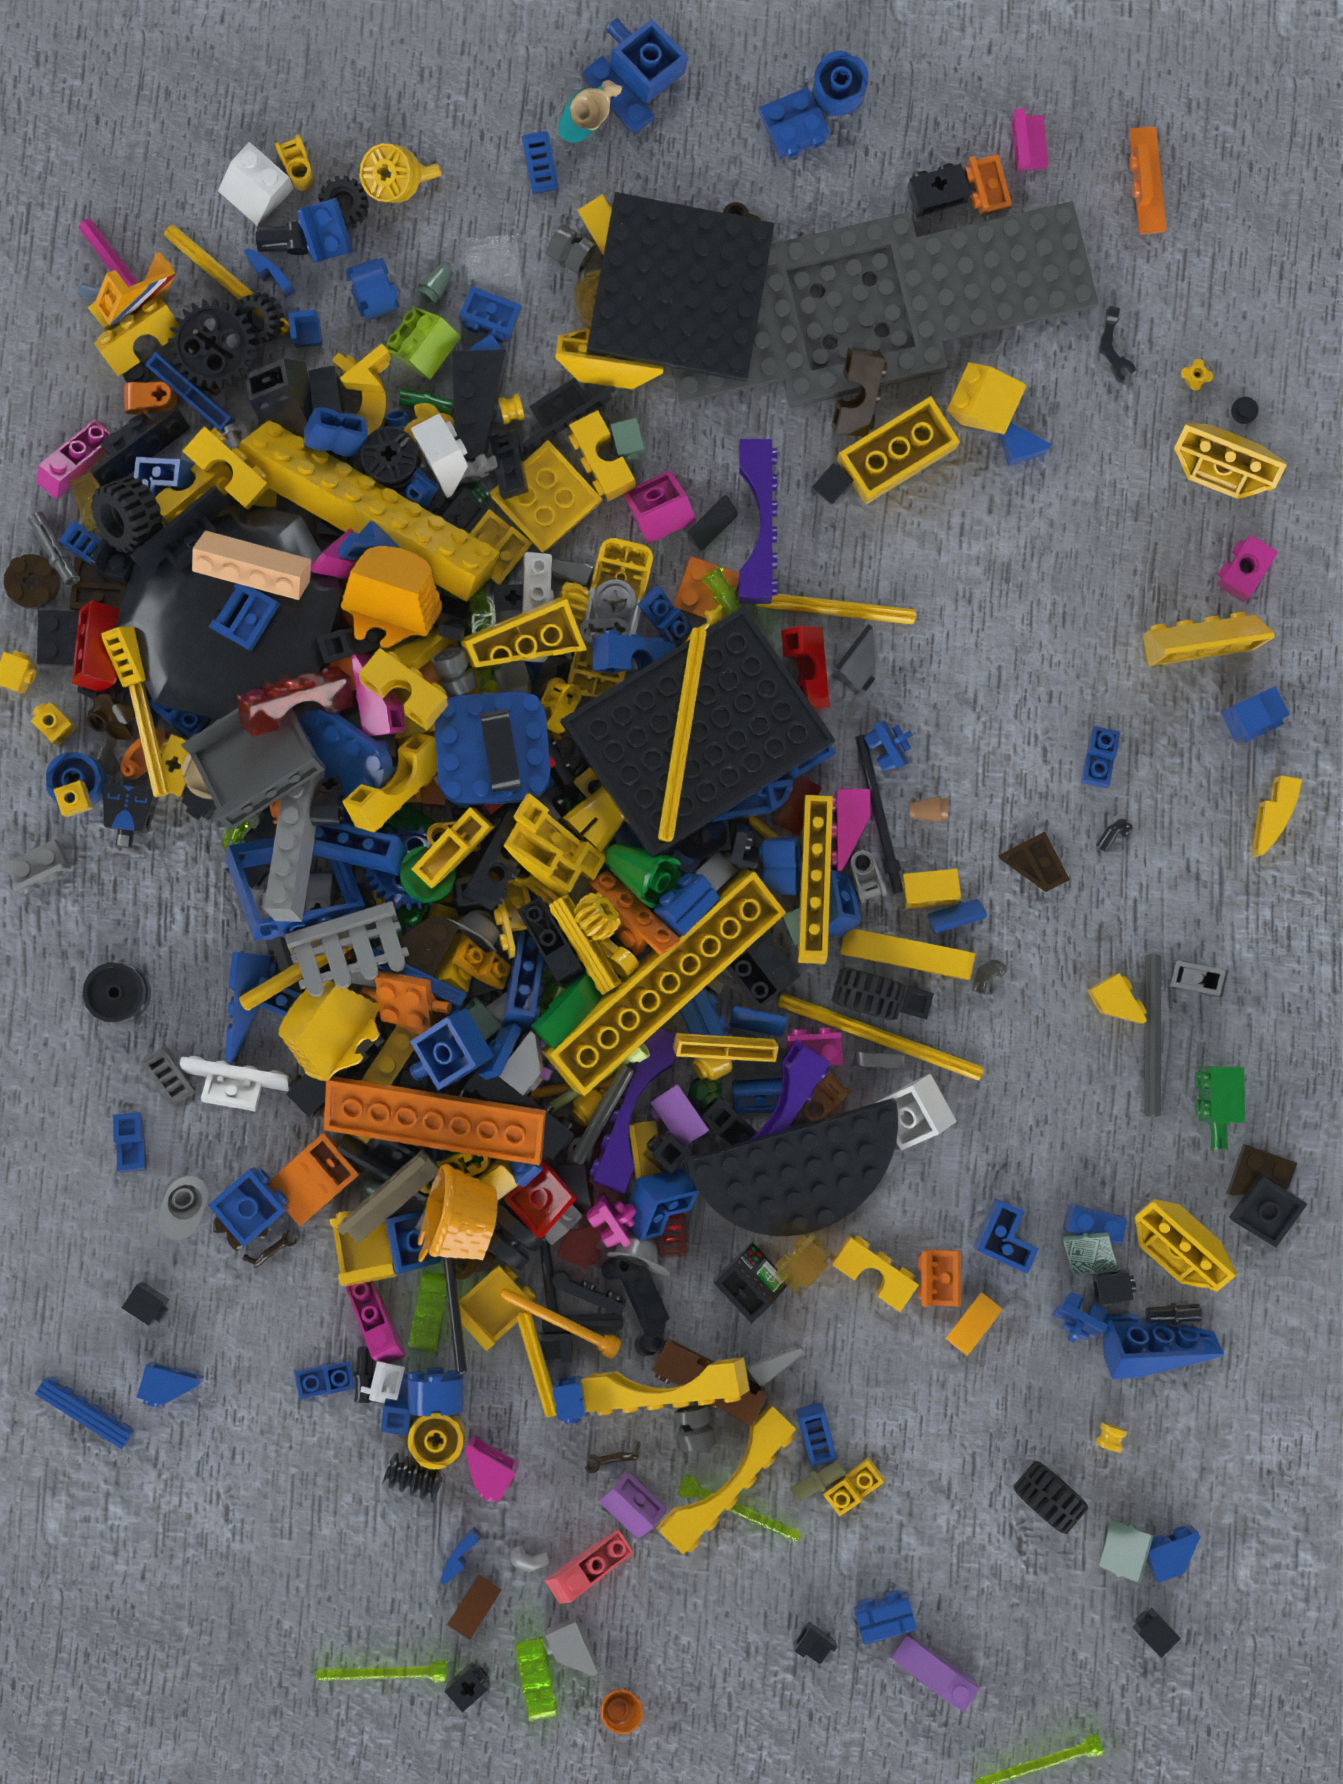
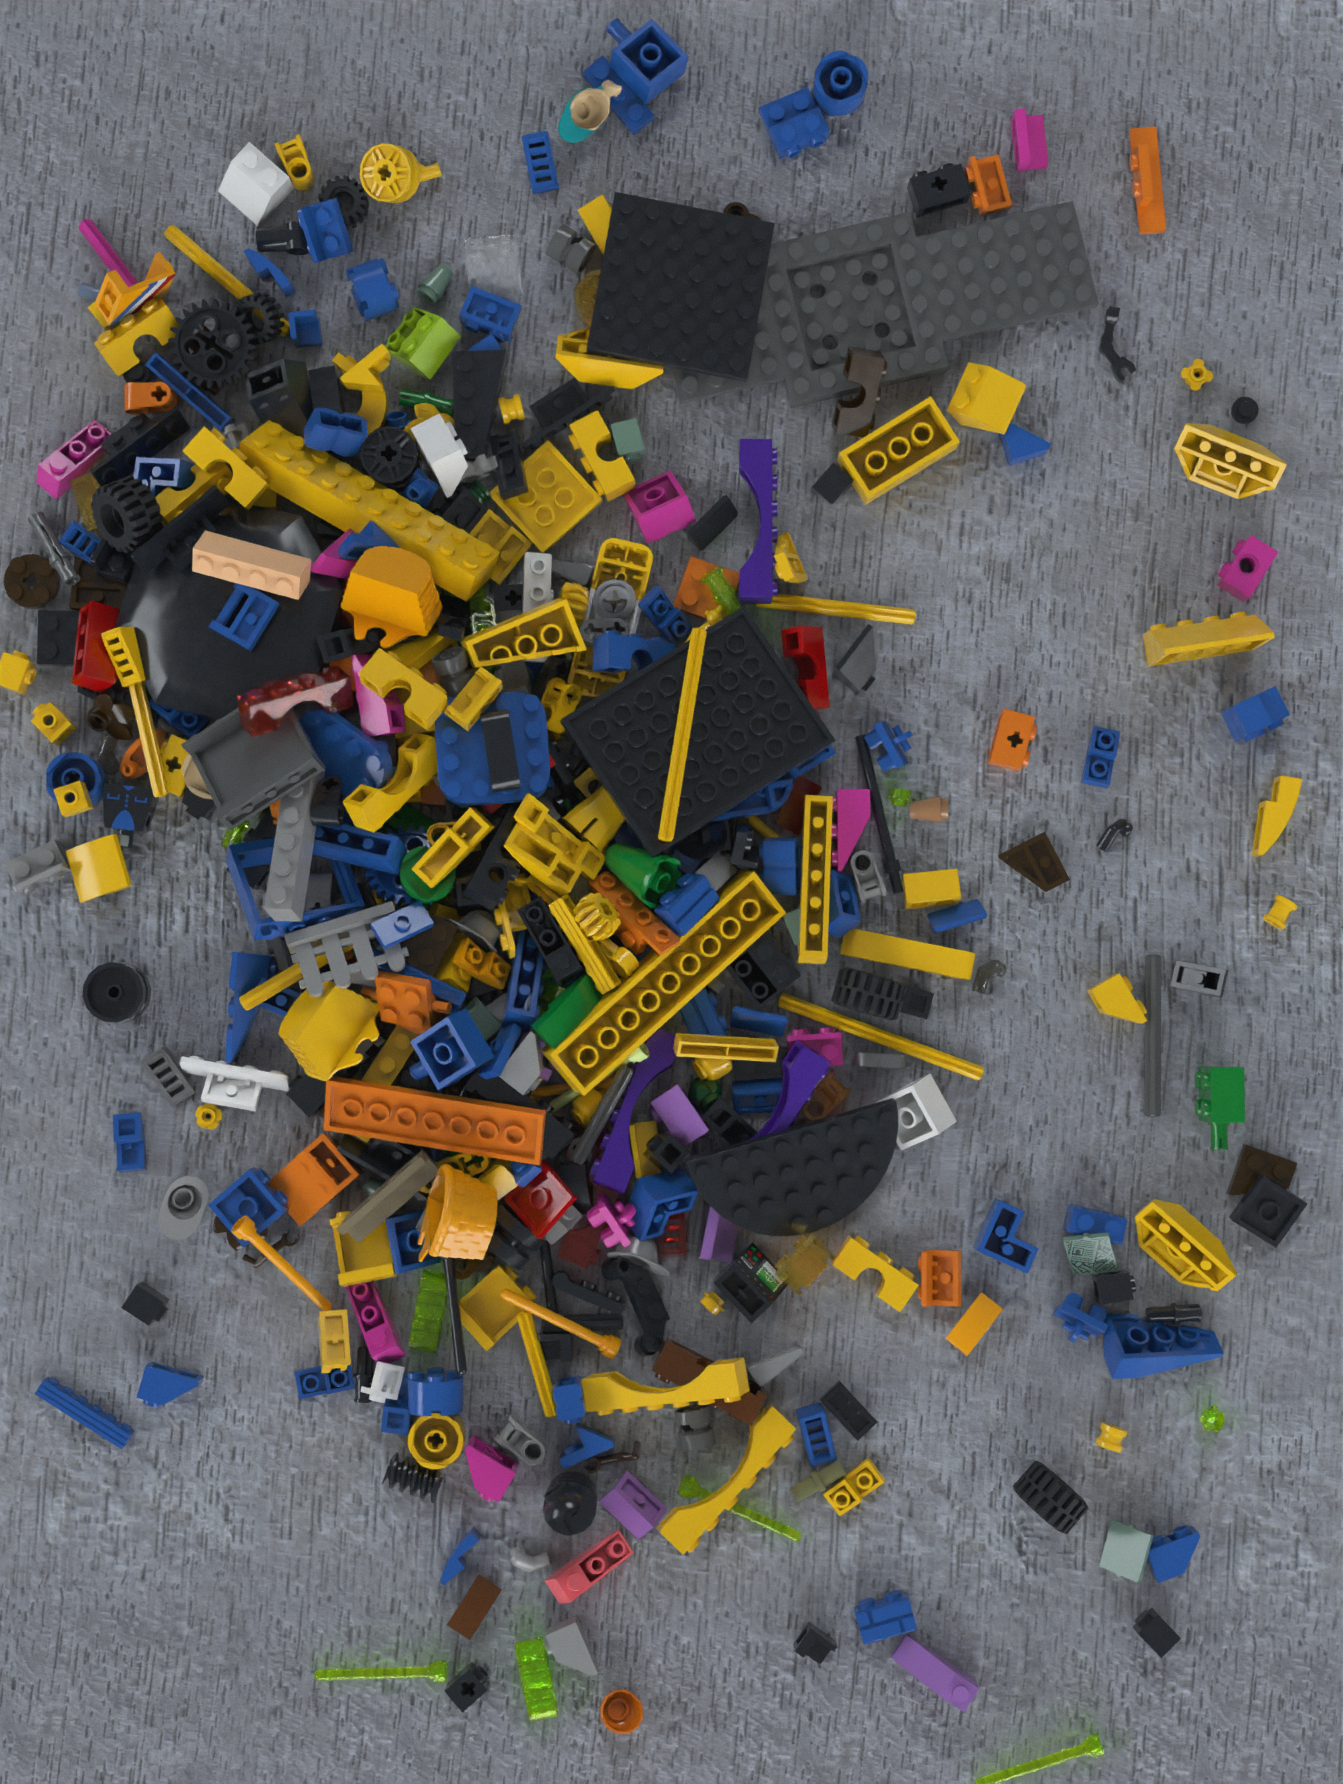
none -> yellow slope [65,834,132,903]
none -> yellow plate [195,1103,222,1130]
none -> light orange piece [231,1215,333,1311]
none -> yellow hinge [318,1309,351,1374]
none -> plate [370,901,434,950]
none -> yellow hinge [444,667,503,731]
none -> light grey piece [494,1415,548,1465]
none -> black cylinder [543,1471,598,1536]
none -> blue slope [559,1423,615,1469]
none -> medium lavender panel [700,1205,739,1262]
none -> yellow plate [700,1291,725,1316]
none -> yellow wing [774,532,808,584]
none -> black plate [819,1380,877,1441]
none -> clear neon green plate [886,788,913,806]
none -> orange brick [986,709,1038,772]
none -> clear neon green plate [1200,1406,1225,1433]
none -> yellow bush [1262,895,1298,930]

